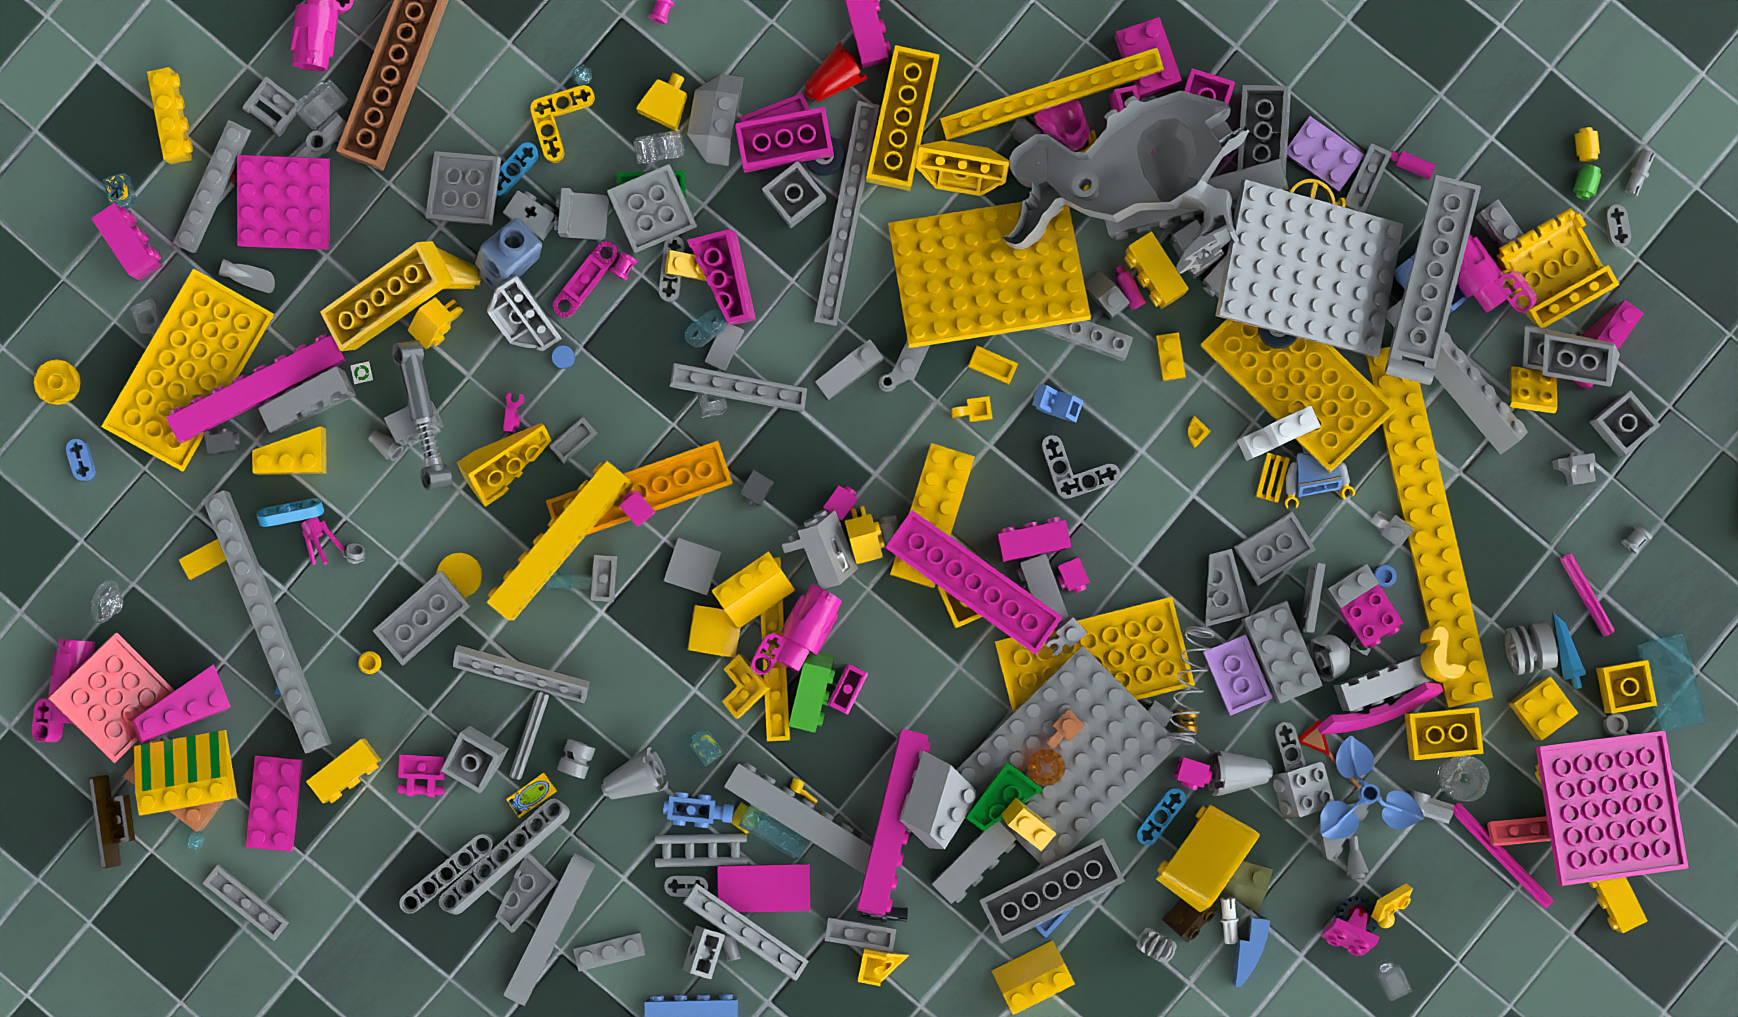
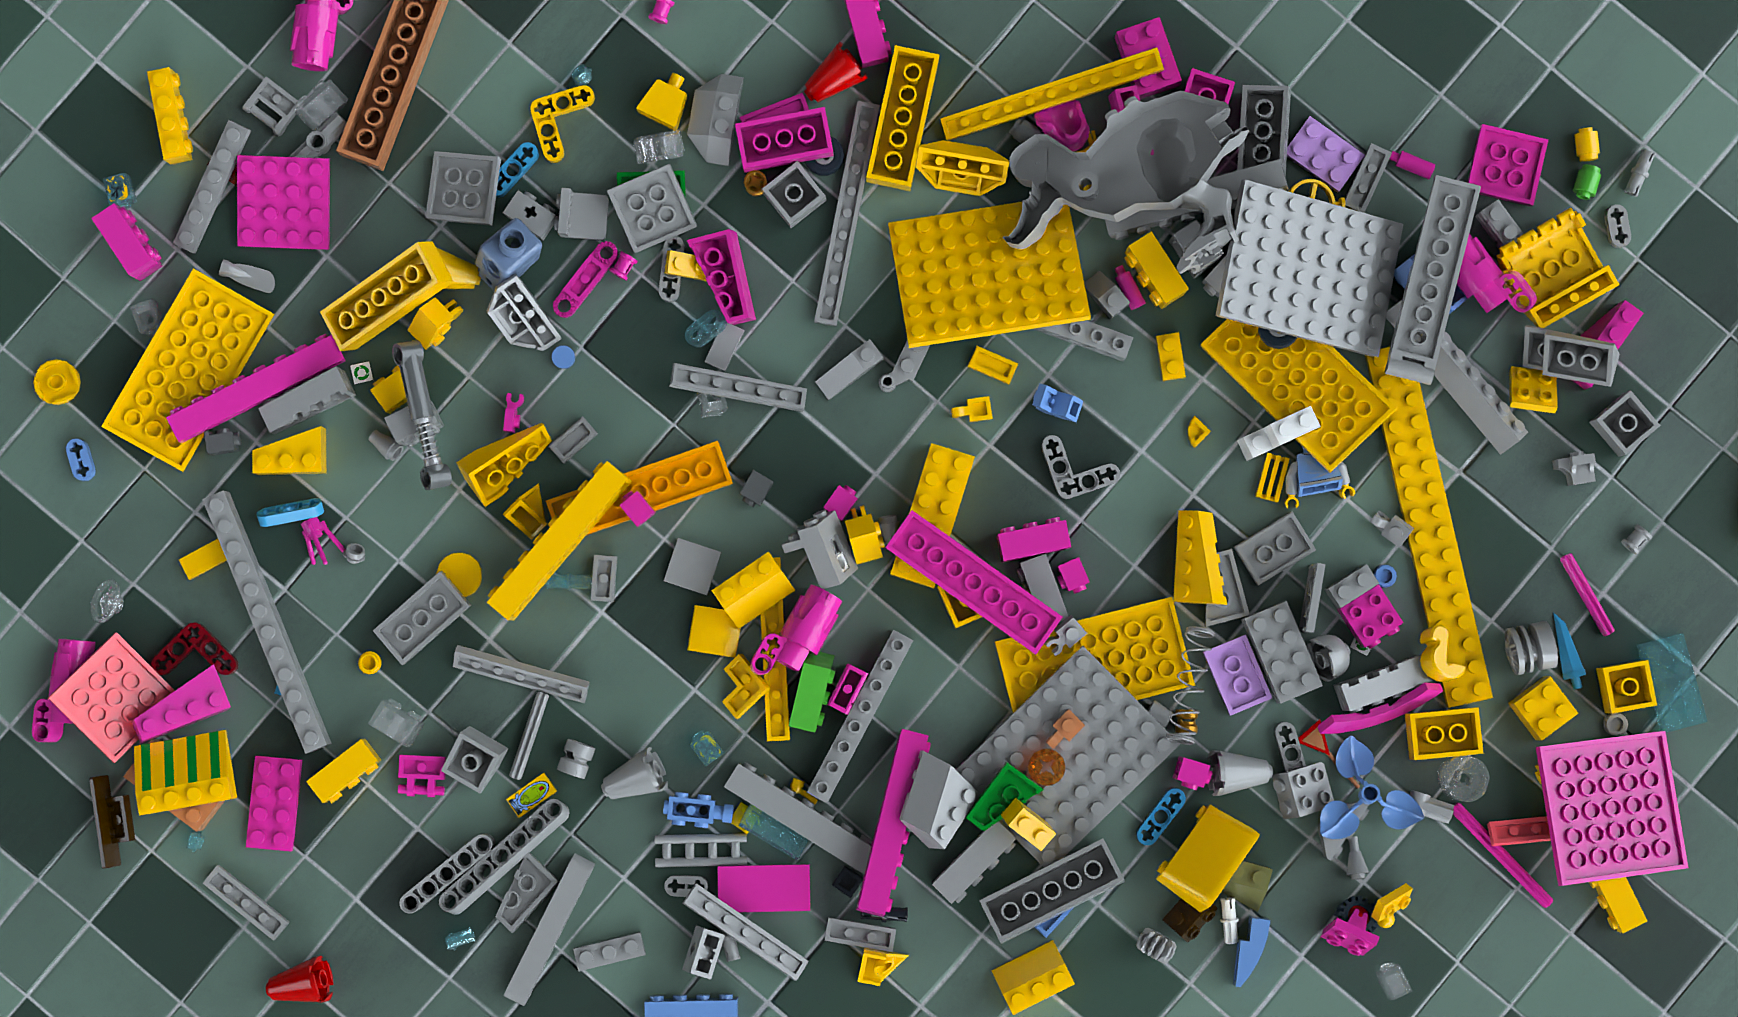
none -> dark red beam [151,622,238,675]
none -> red cone [266,956,334,1002]
none -> clear brick [368,698,425,747]
none -> yellow slope [370,366,407,414]
none -> clear light blue pin [445,927,476,951]
none -> yellow slope [503,483,547,540]
none -> pearl gold wheel [744,170,767,196]
none -> light grey brick [807,630,914,803]
none -> black tile [832,866,863,898]
none -> yellow wedge [1173,510,1227,605]
none -> dark pink plate [1467,124,1548,207]

